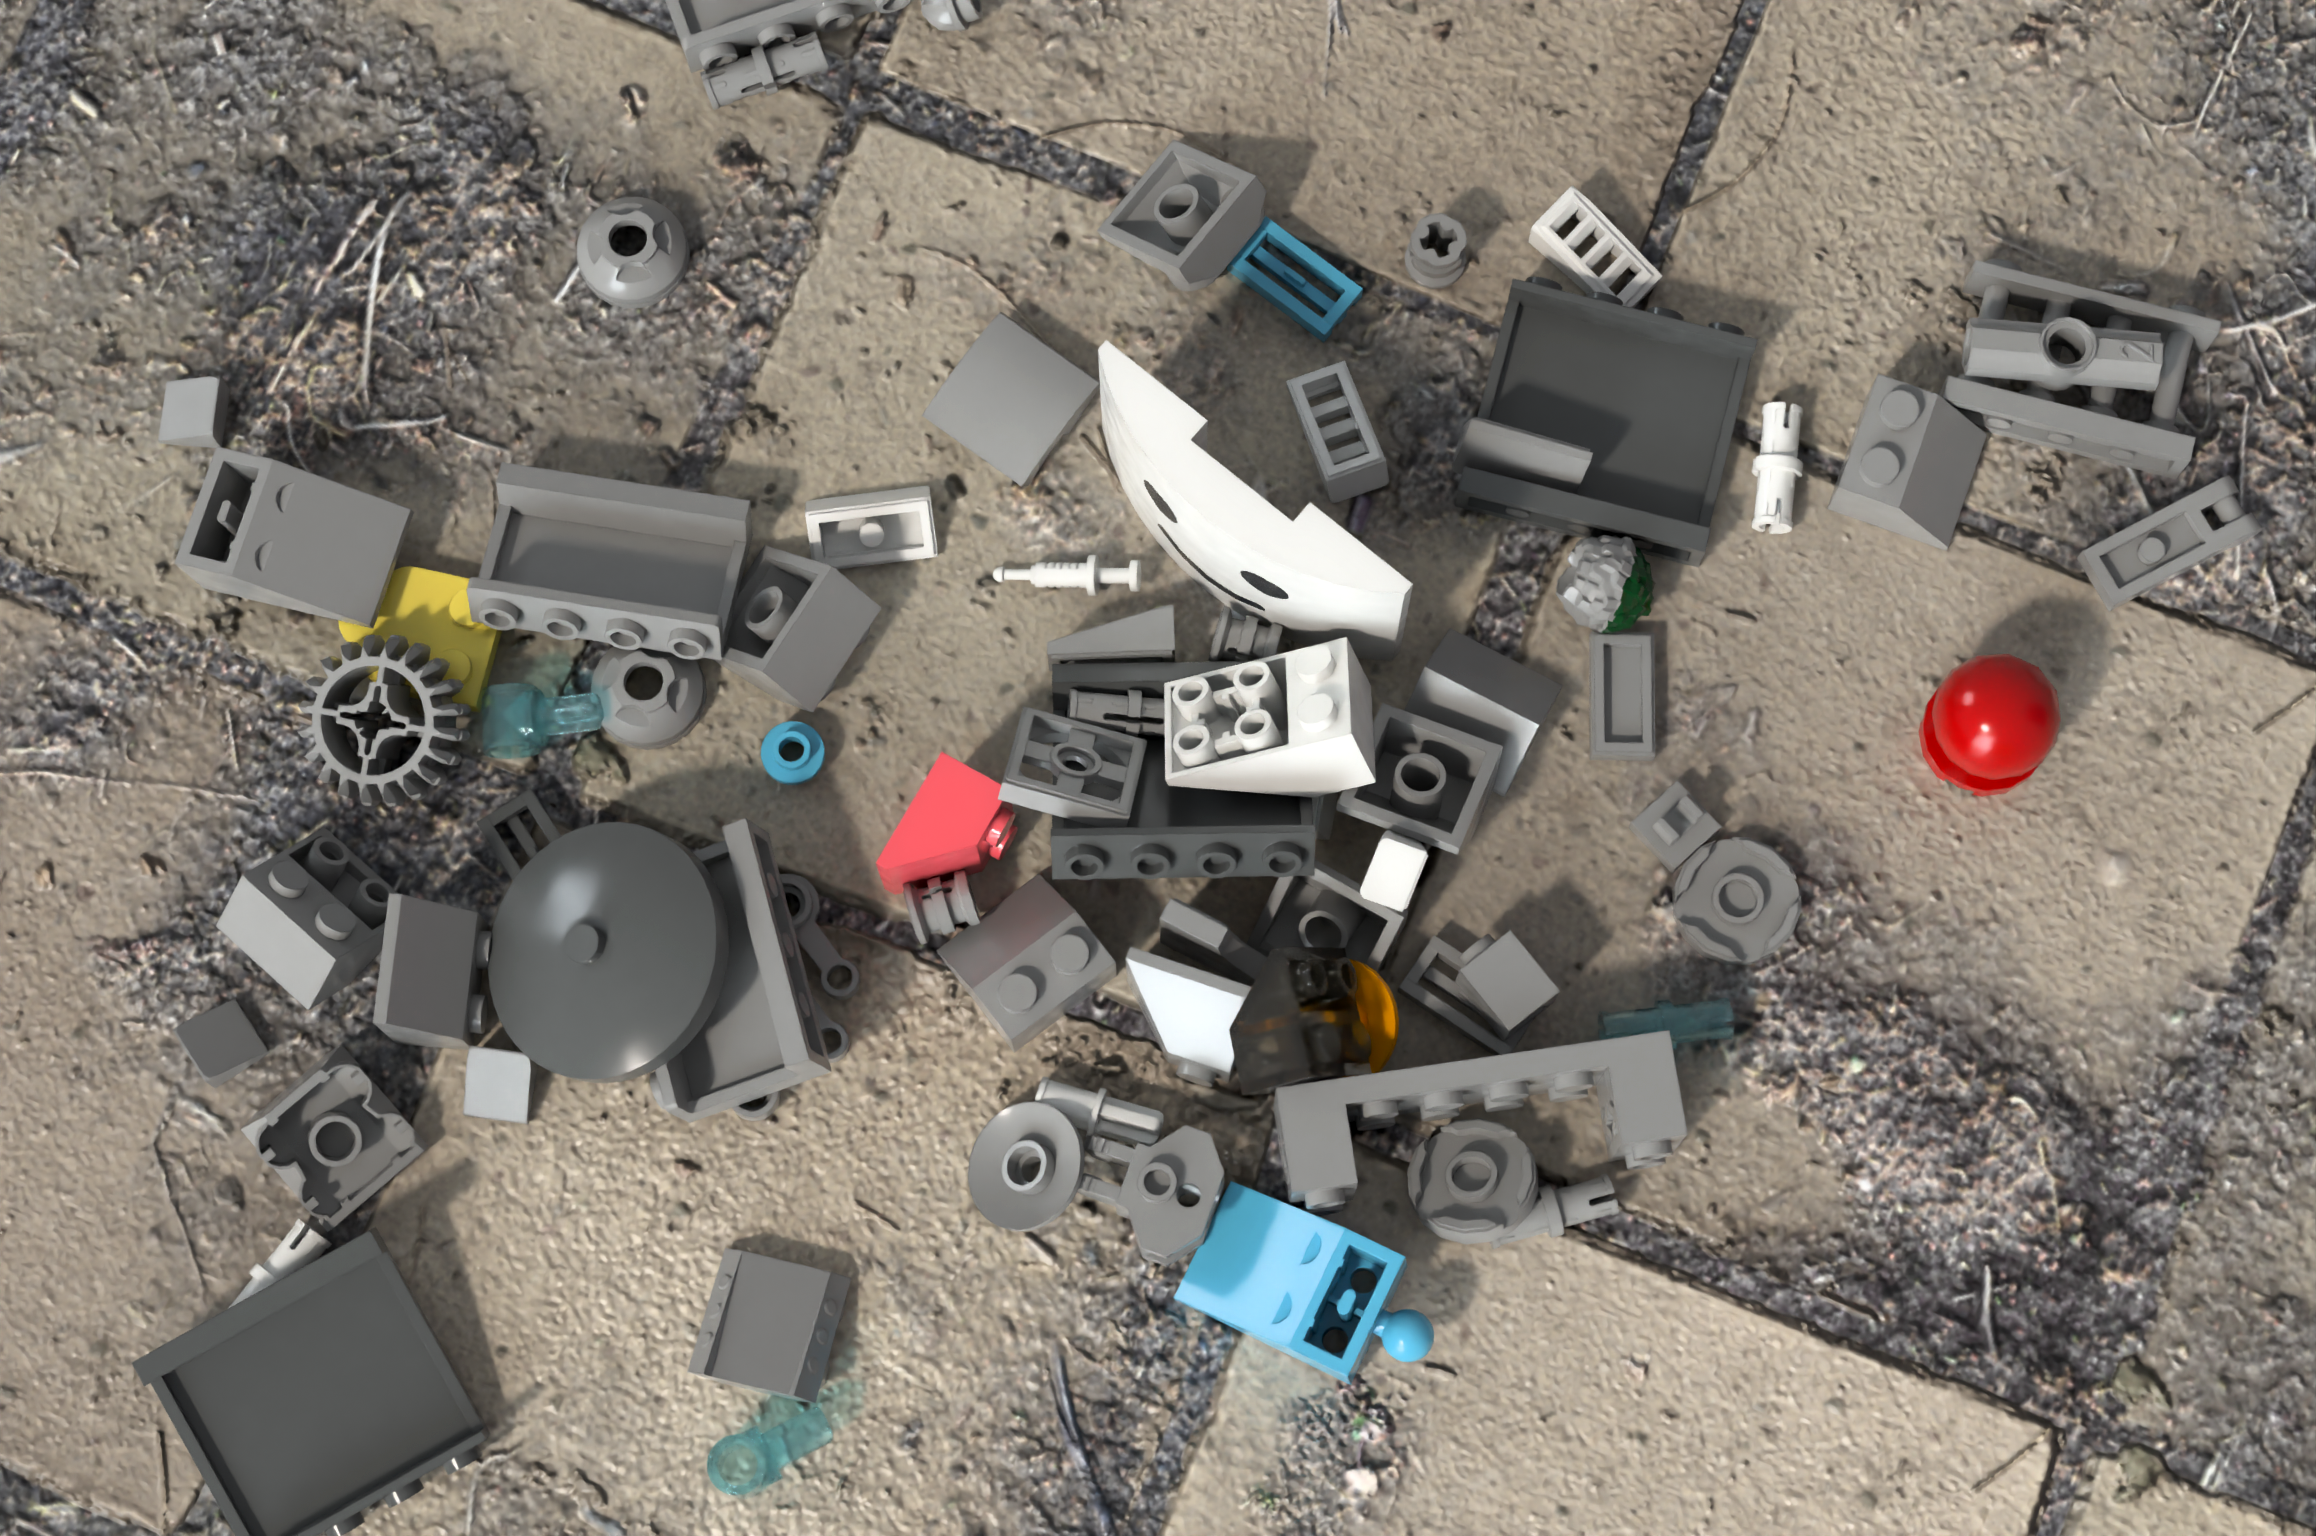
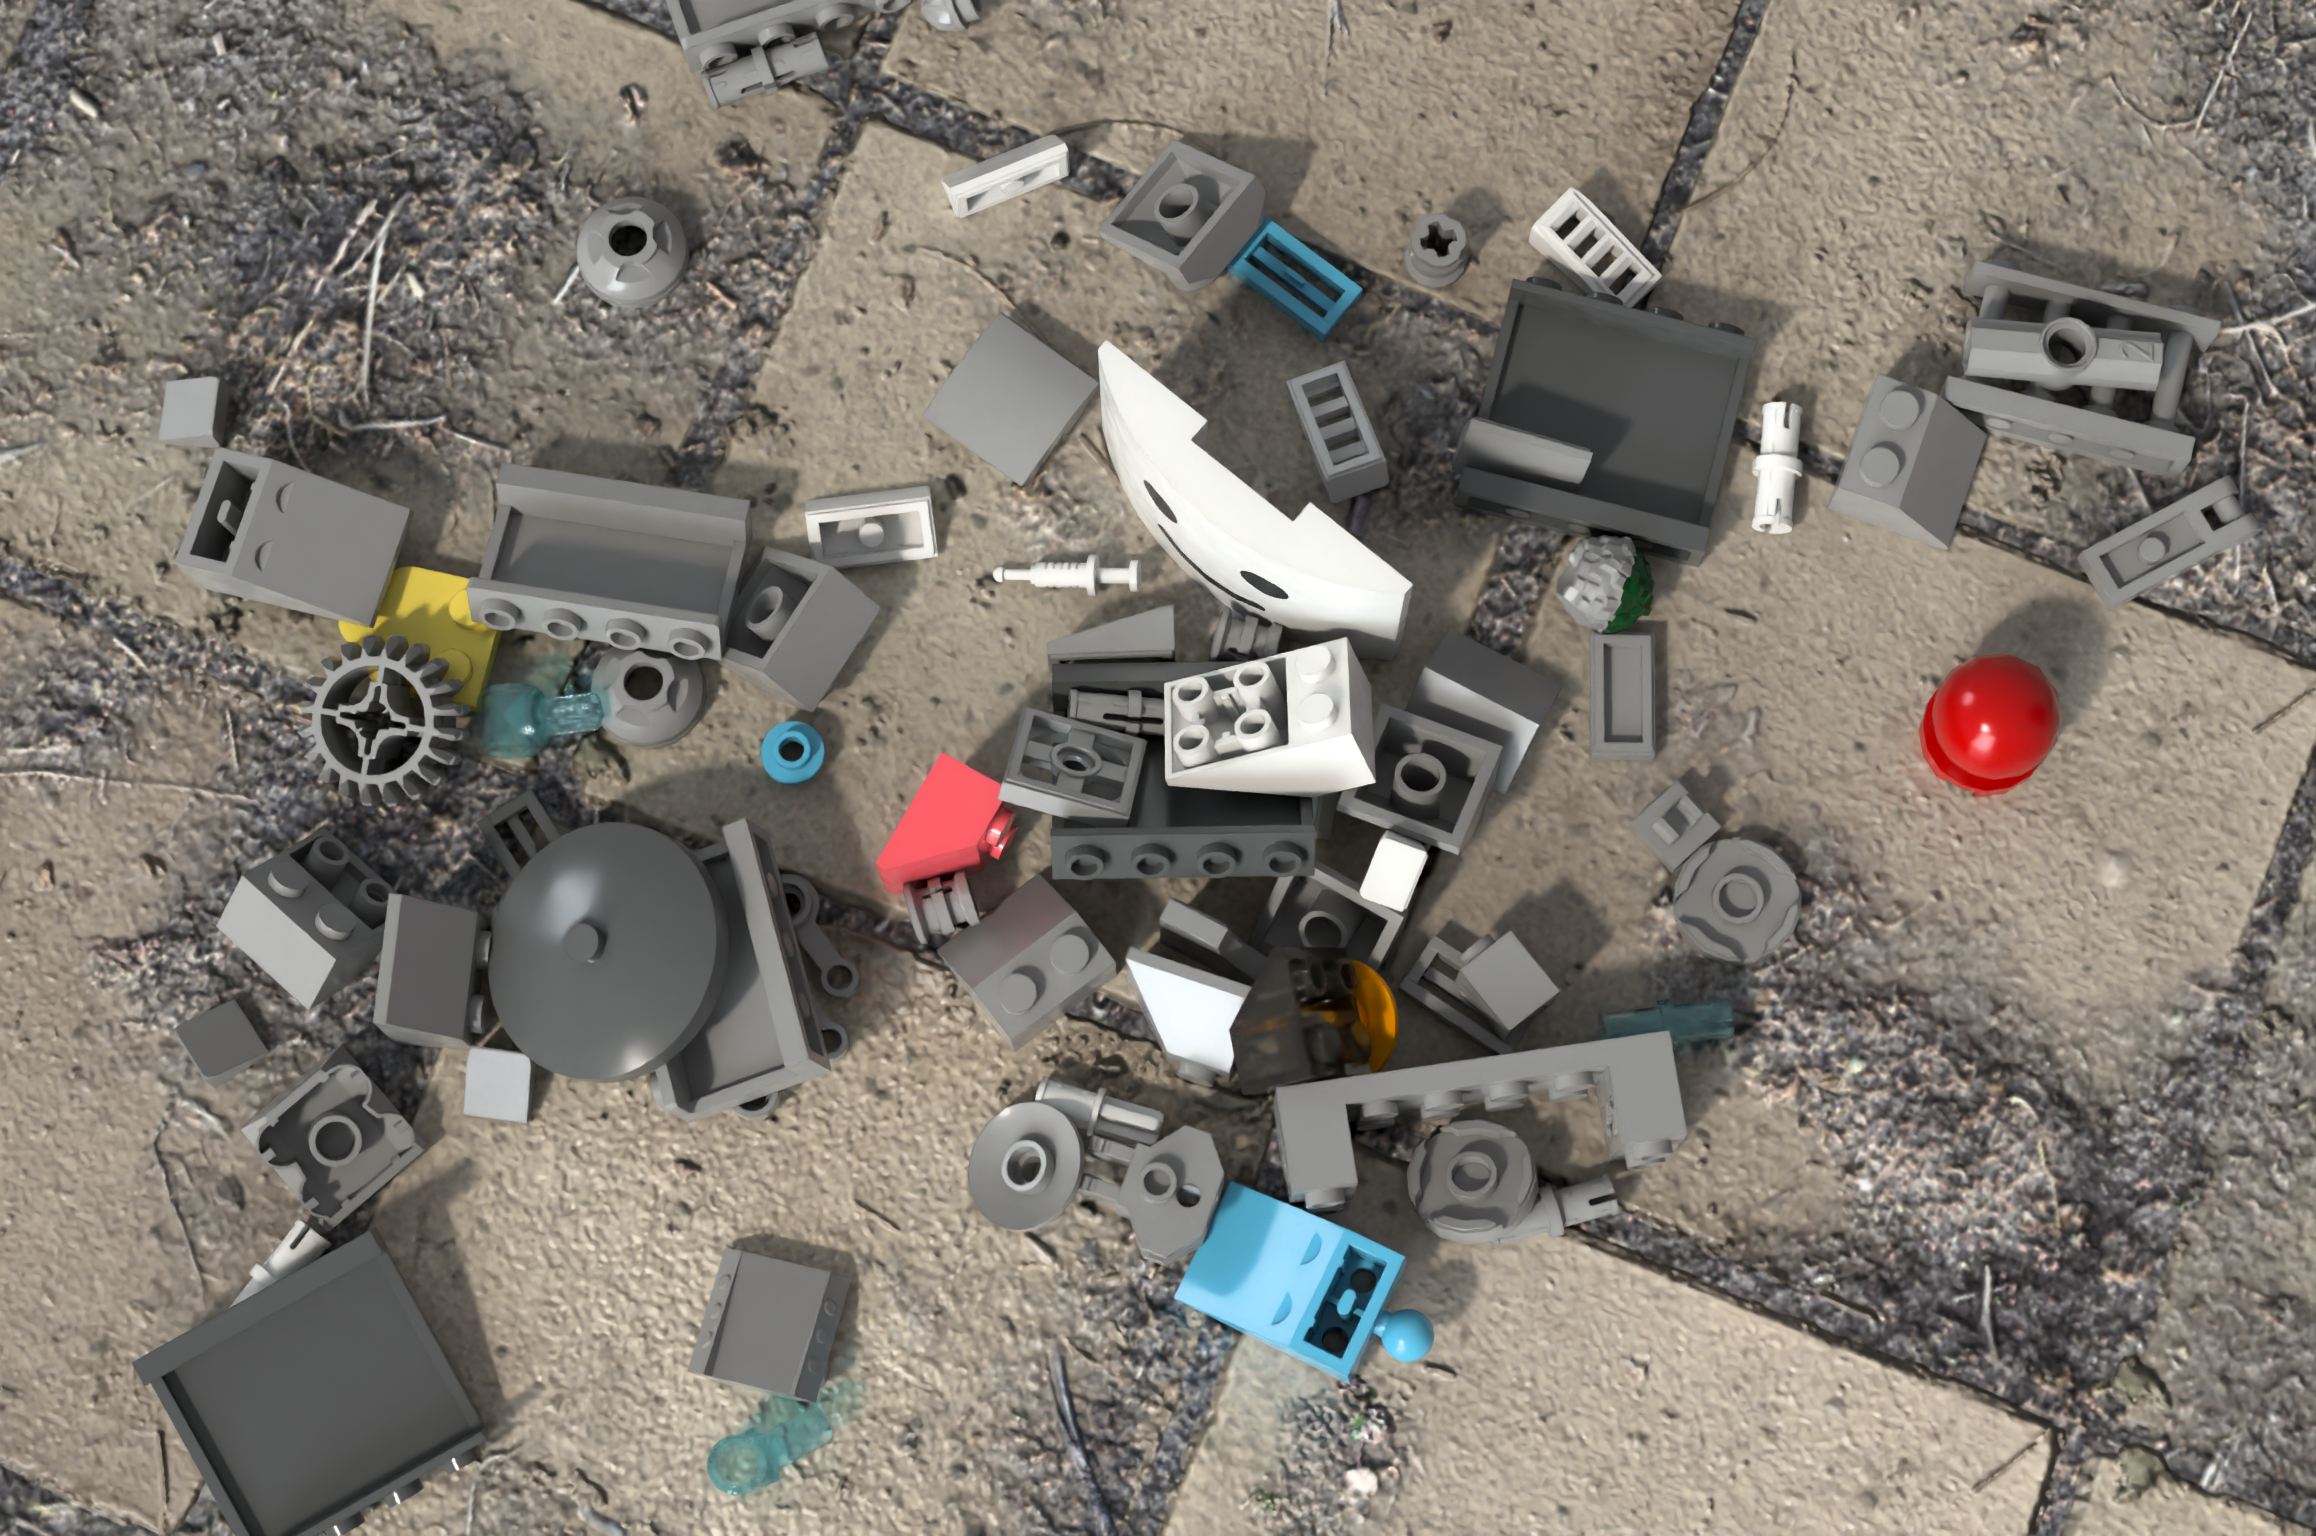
none -> white slope [941,135,1070,218]

